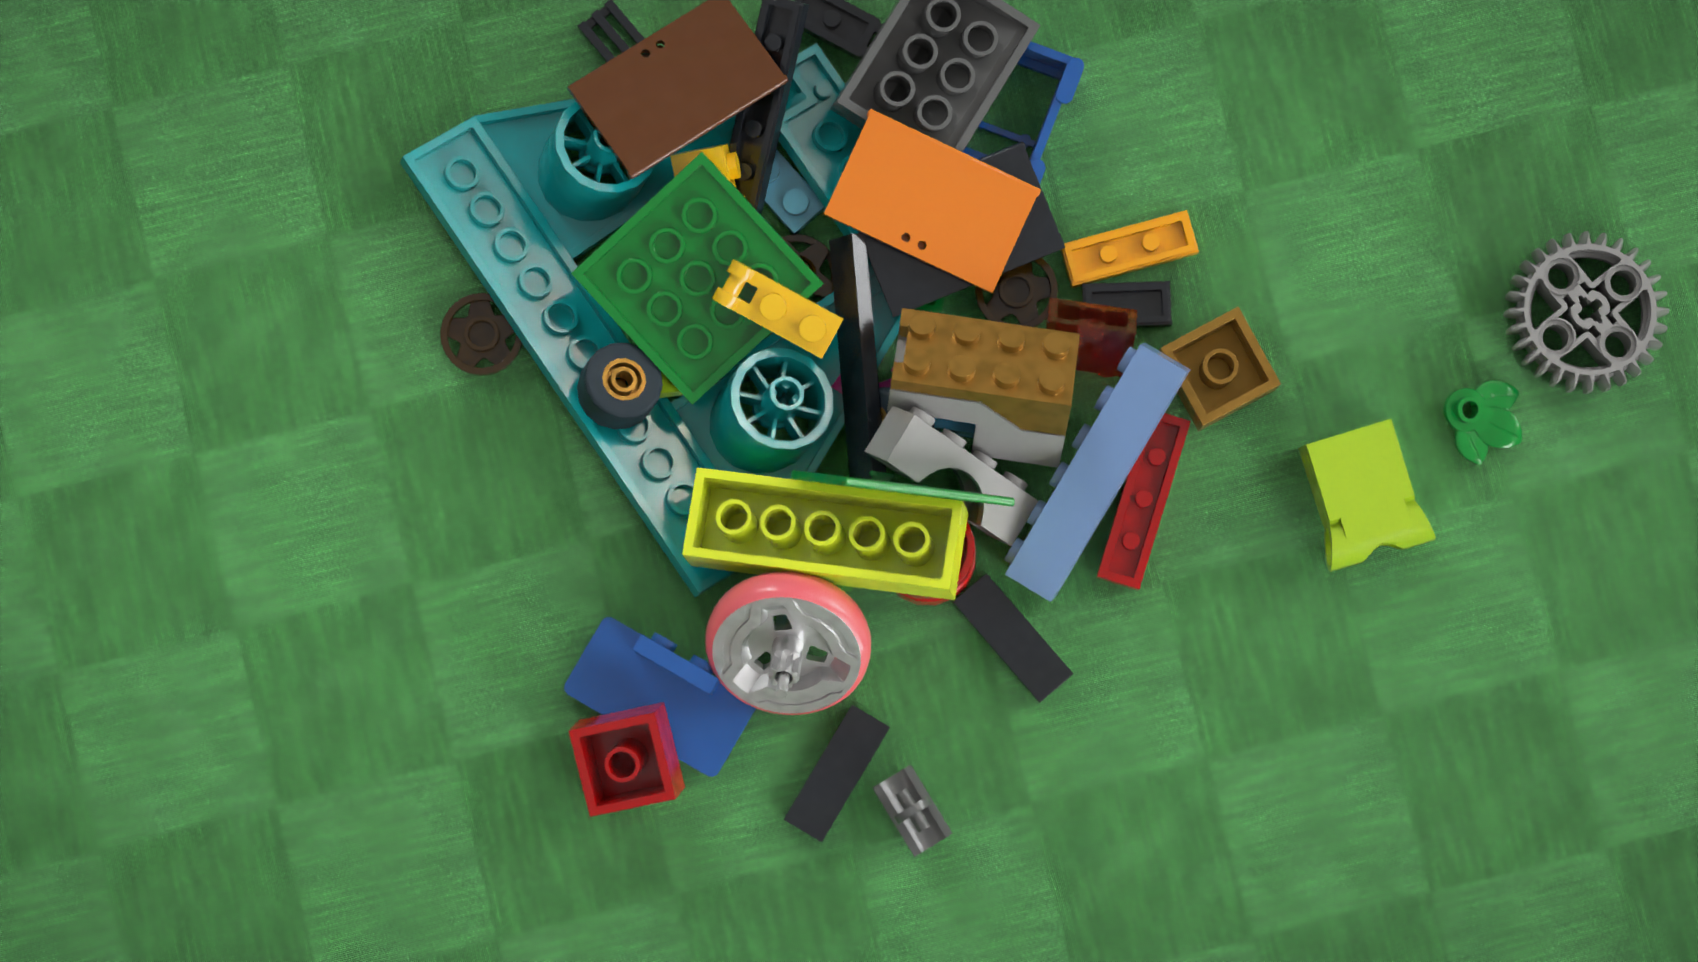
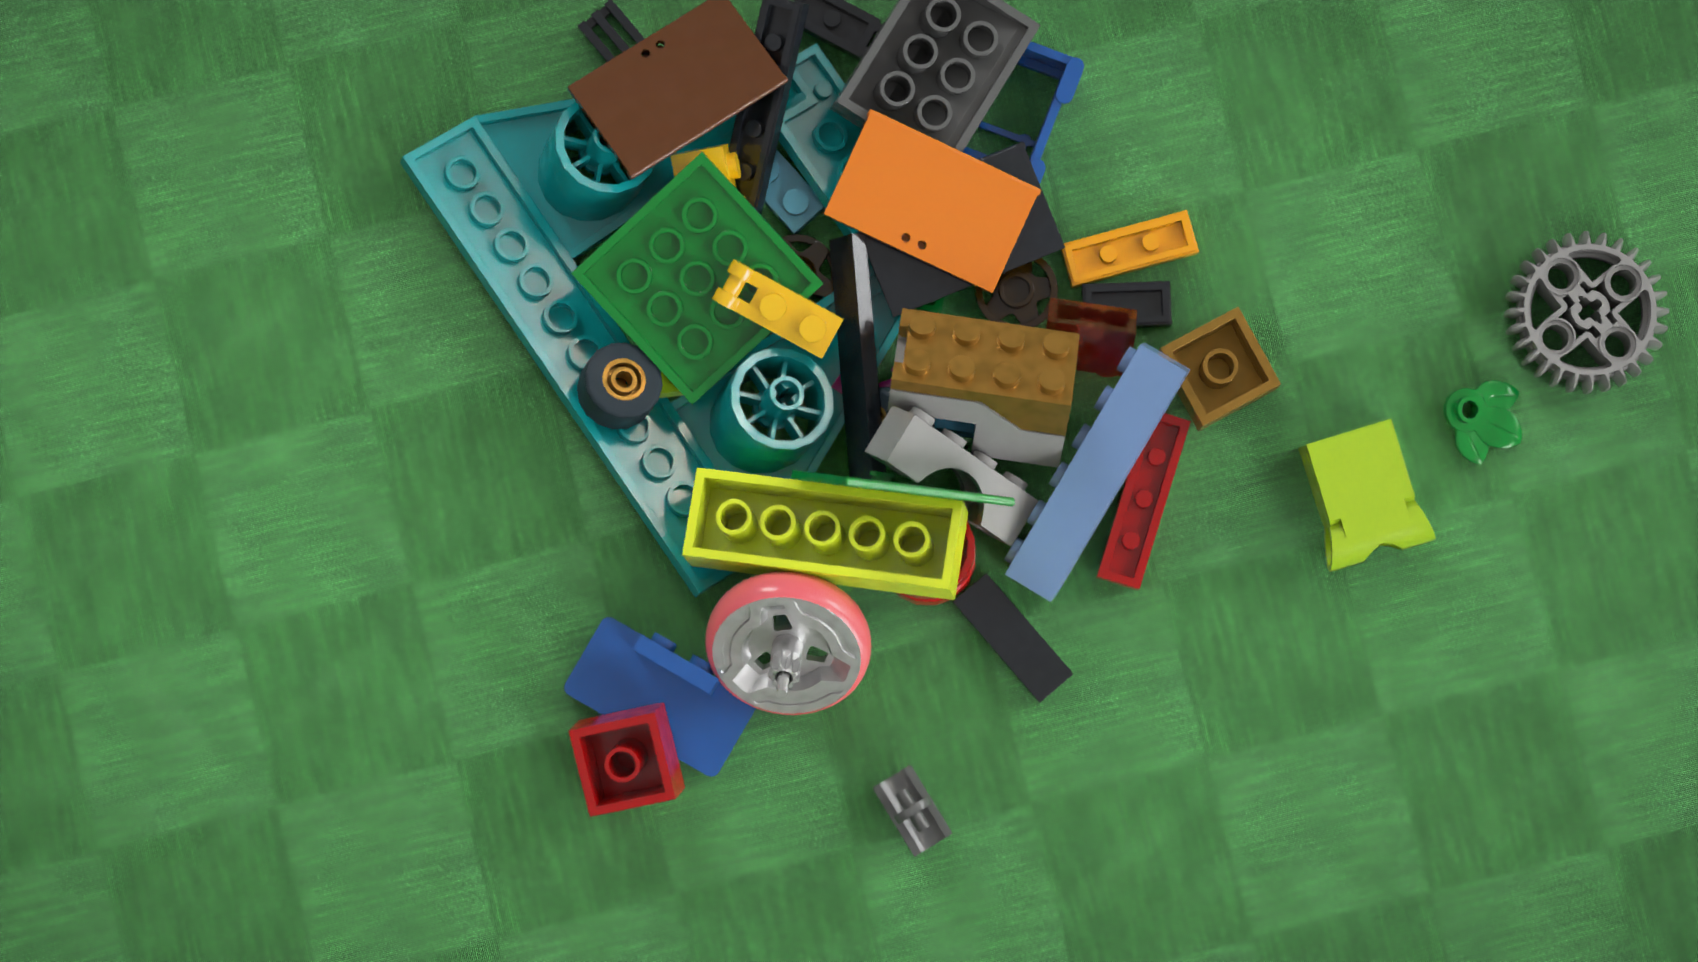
dark brown wheel [440,293,523,376] -> none
black tile [784,705,890,842] -> none

